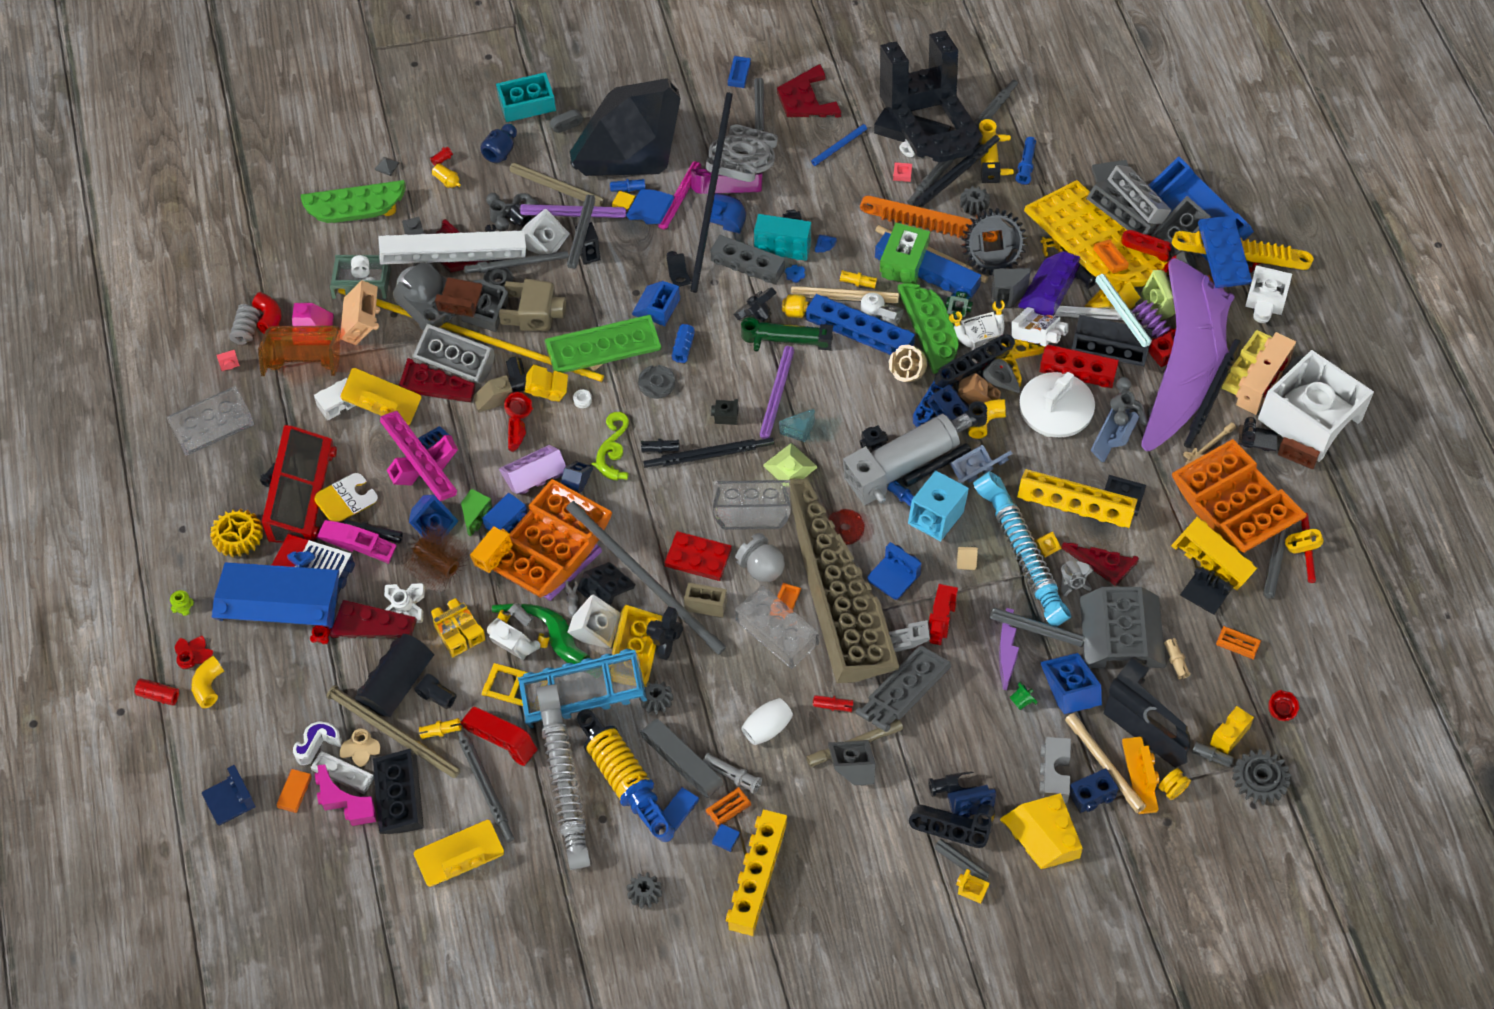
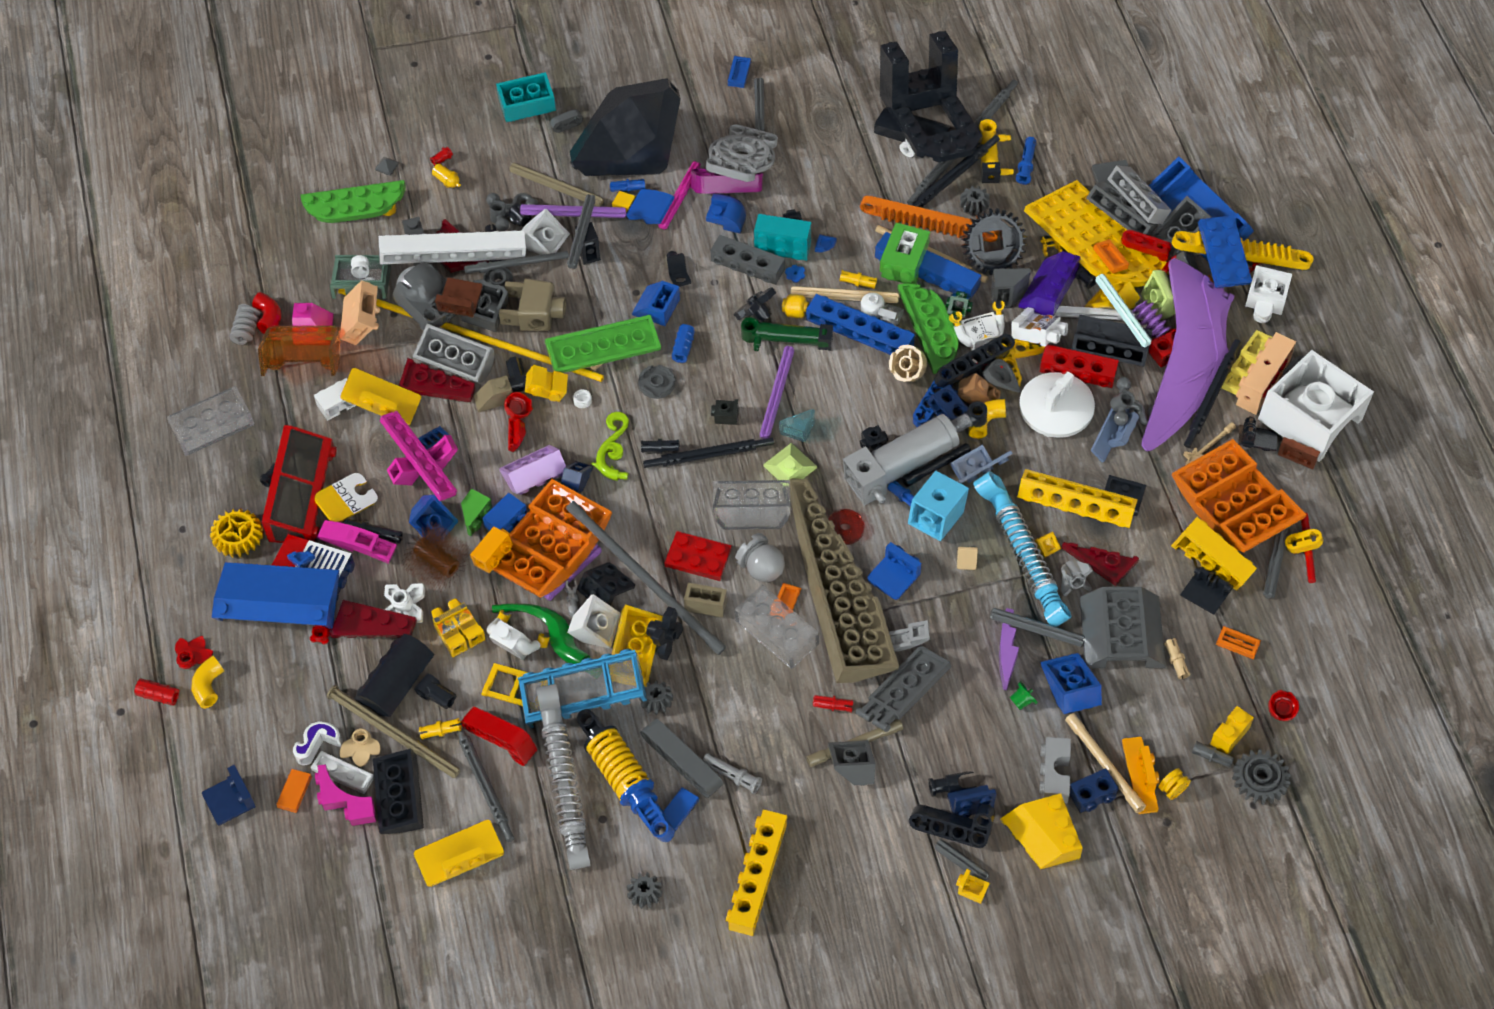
lime brick [170,590,194,616] -> none
coral plate [217,350,240,371] -> none
dark blue piece [480,124,517,163] -> none
light grey pin [508,603,533,627] -> none
black piece [690,92,733,293] -> none
orange tile [706,787,751,827] -> none
blue tile [712,824,740,852] -> none
white piece [741,698,793,745] -> none
dark red wing [777,64,841,118] -> none
blue piece [811,124,867,166] -> none
coral plate [893,163,912,182] -> none
red hips [929,584,958,645] -> none
black panel [1103,657,1190,768] -> none

